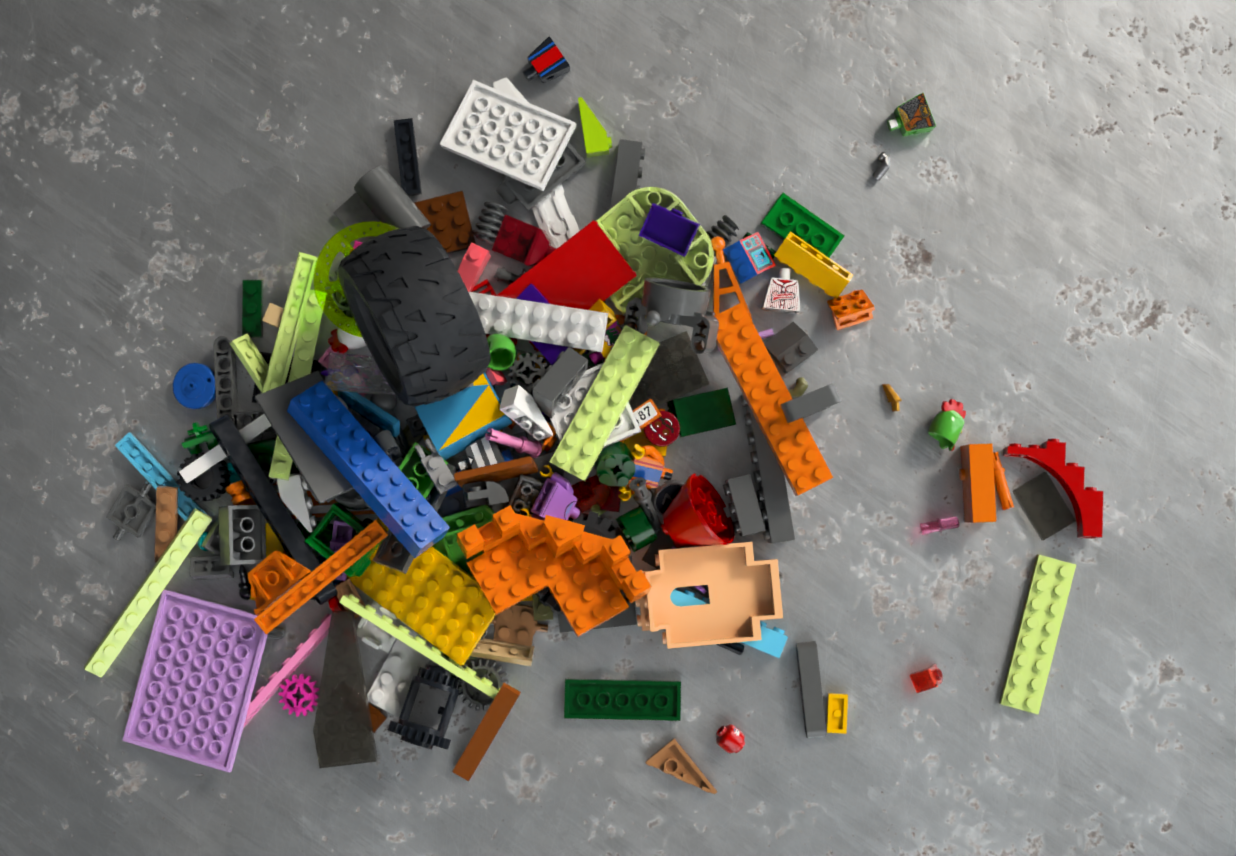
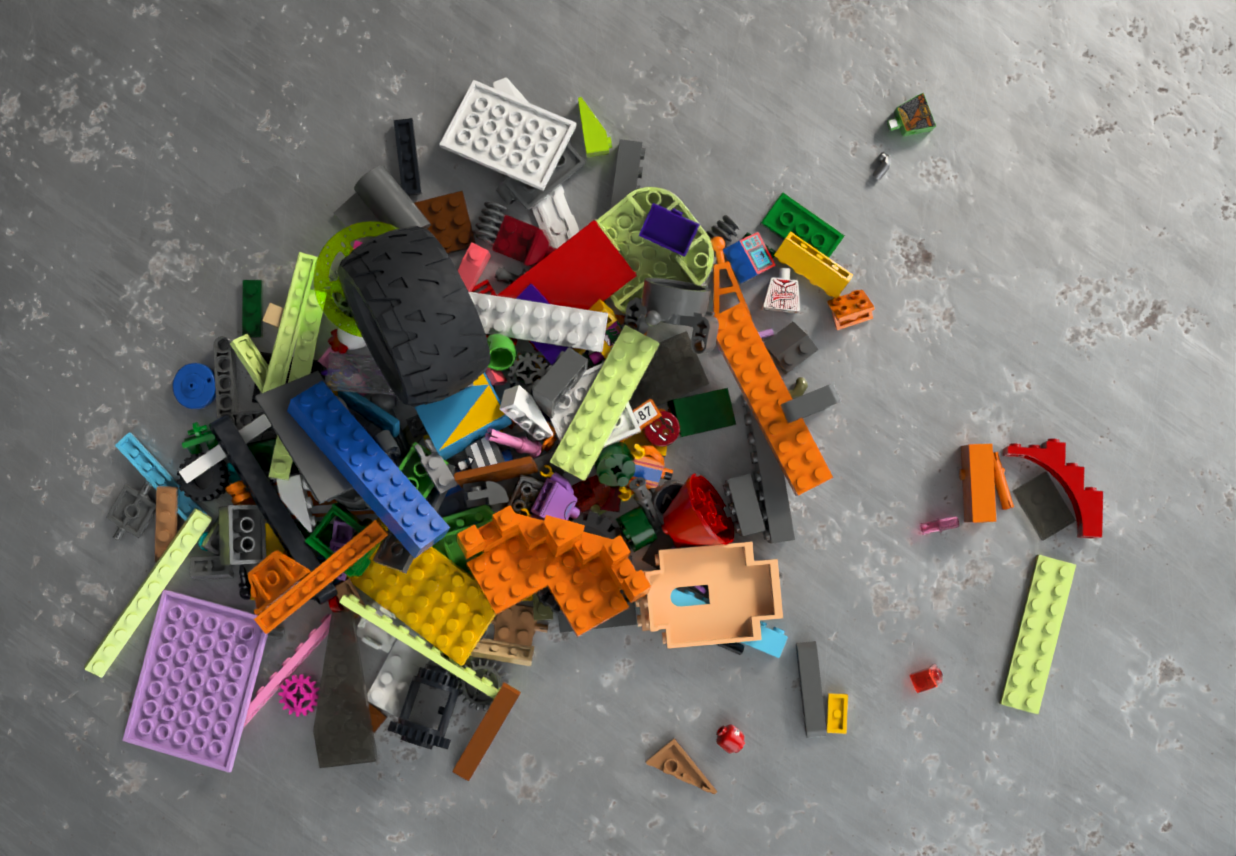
torso [523,36,570,83] -> none
dark green plate [564,679,681,721] -> none
pearl gold bar [882,384,902,412] -> none
bright green piece [928,399,966,451] -> none

